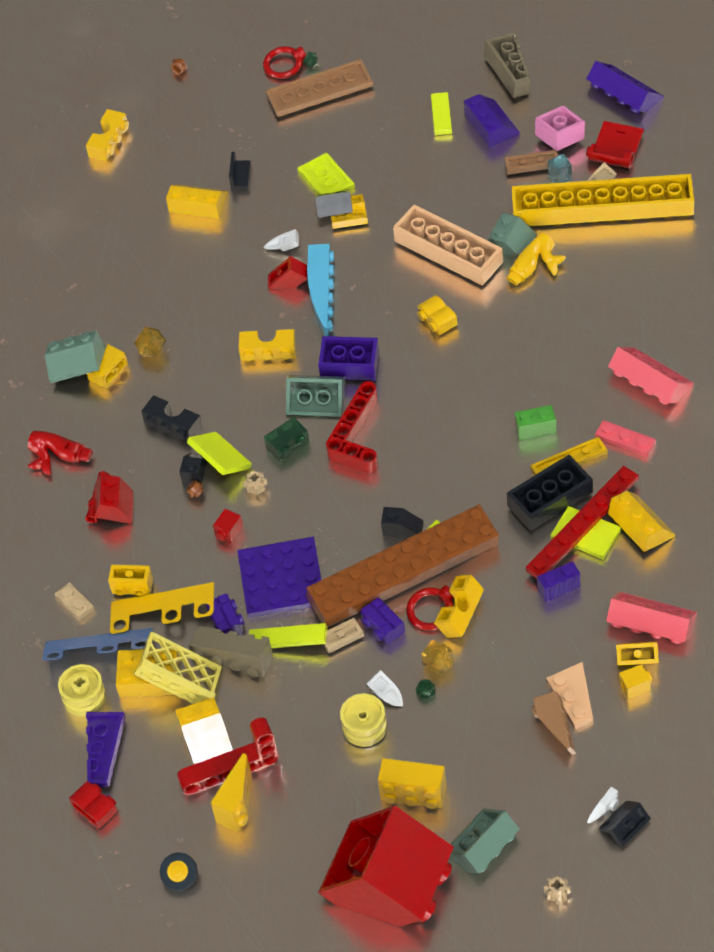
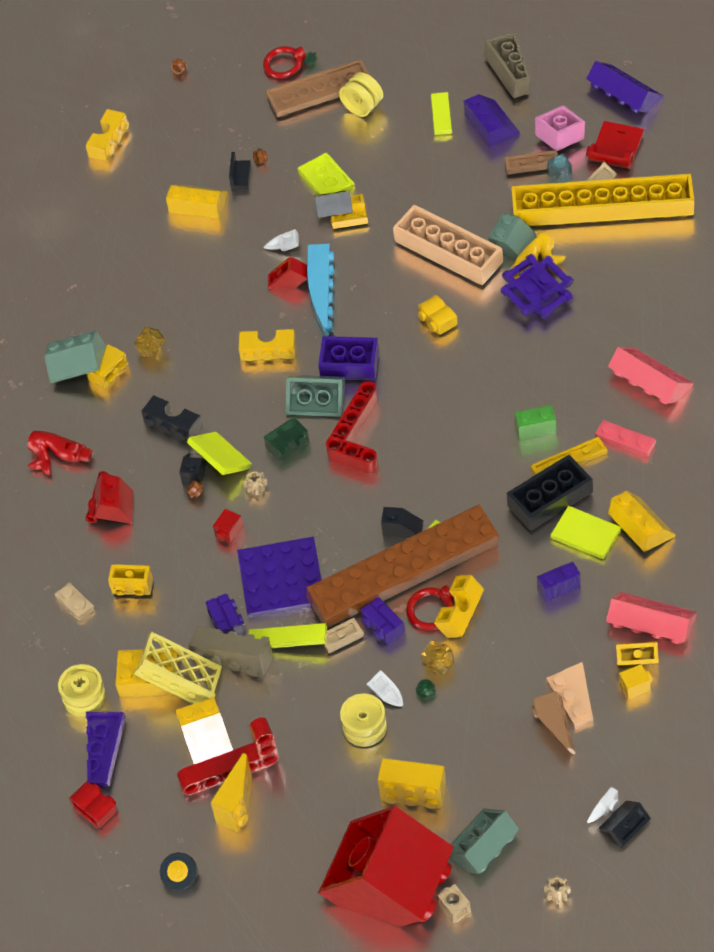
medium blue piece [42,628,153,660] -> none
yellow piece [110,582,214,634] -> none
red plate [526,465,639,578] -> none
none -> dark orange plate [253,148,268,165]
none -> light yellow wheel [339,72,383,117]
none -> tan brick [437,884,471,924]
none -> dark purple brick [500,254,574,318]

